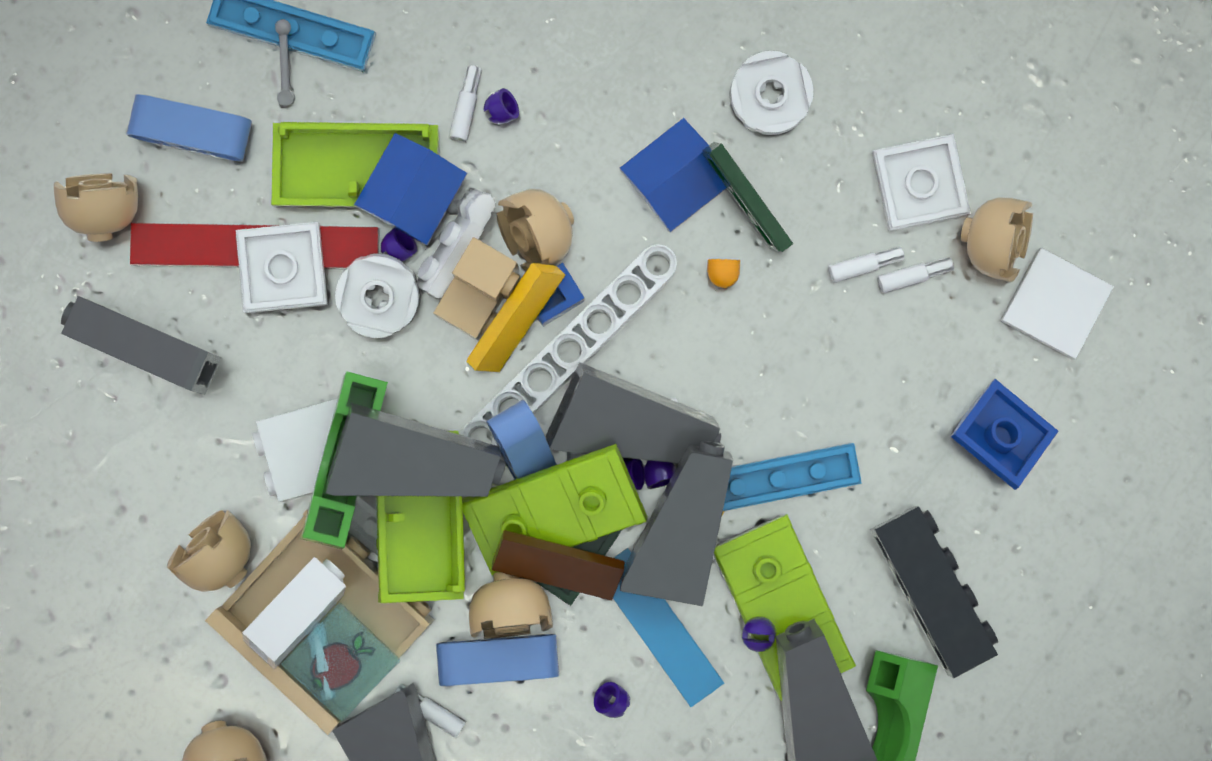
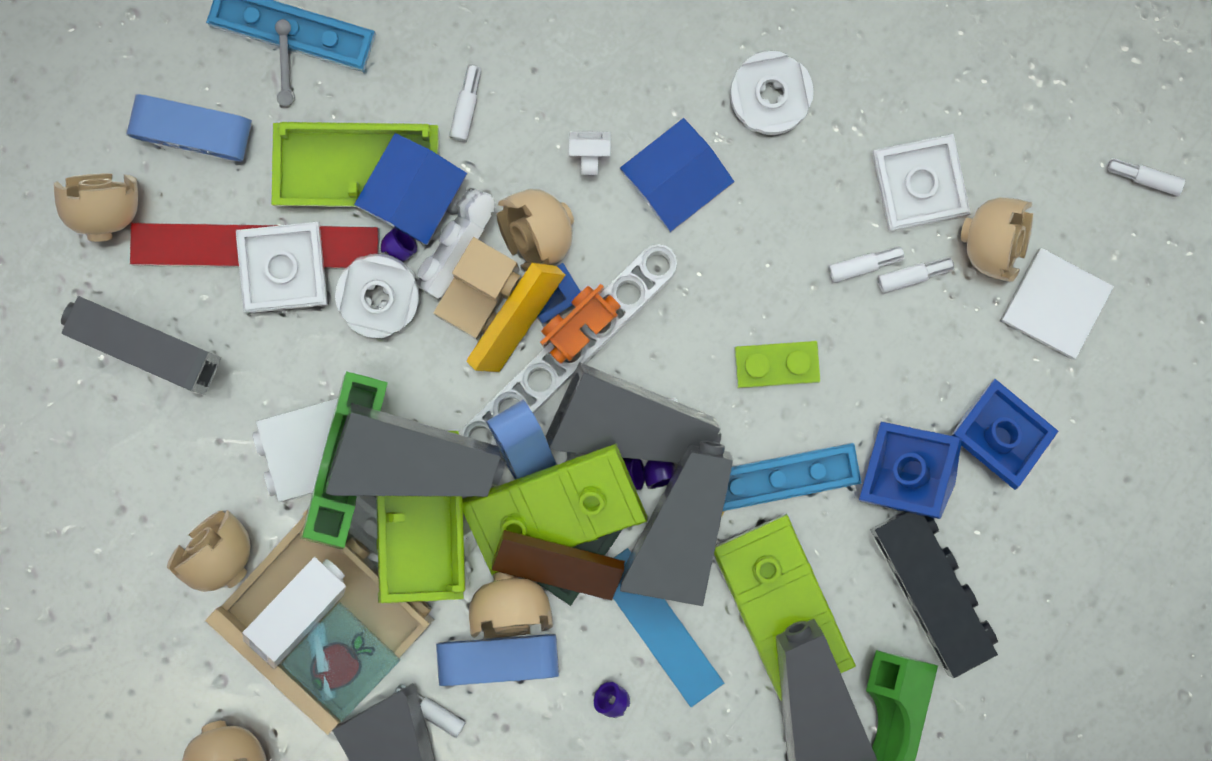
dark purple hinge [483,88,519,125] -> none
dark green tile [702,142,794,252] -> none
light orange hinge [707,259,740,288] -> none
dark purple hinge [742,617,776,652] -> none
none -> orange hinge [540,284,621,364]
none -> white tile [569,131,611,175]
none -> lime plate [734,341,820,389]
none -> blue slope [859,421,962,519]
none -> white pin [1108,158,1185,197]

